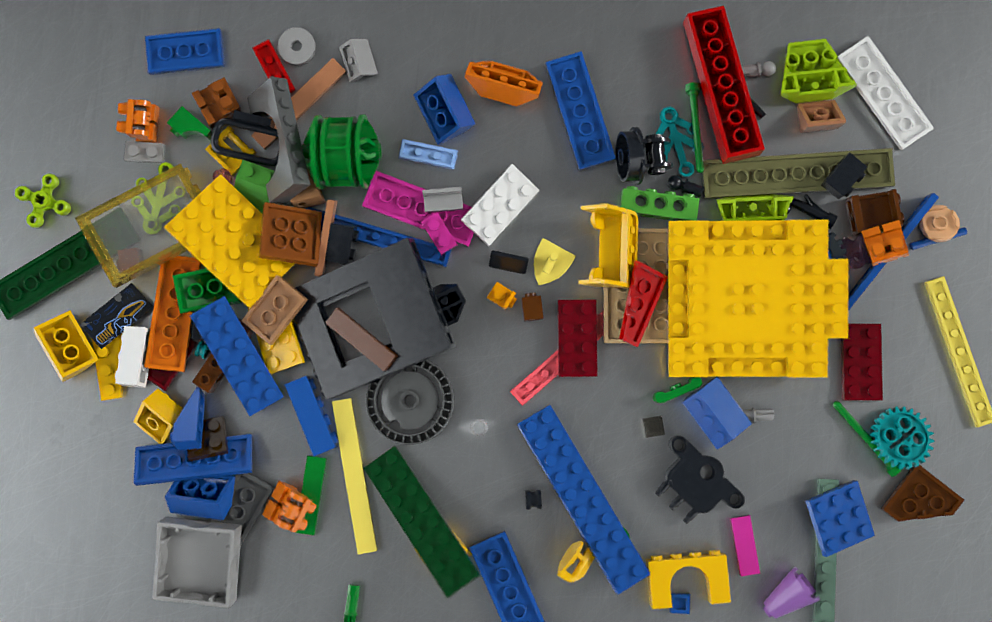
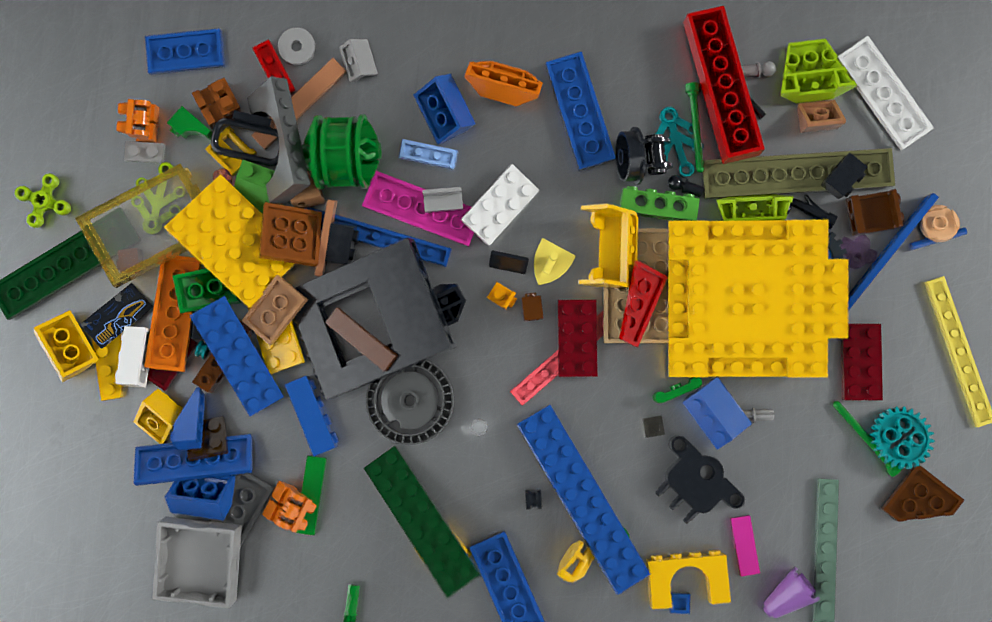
light yellow tile [332,398,377,555] -> none
dark pink plate [421,212,457,255] -> none
blue plate [805,480,875,557] -> none
orange hips [861,220,909,266] -> none

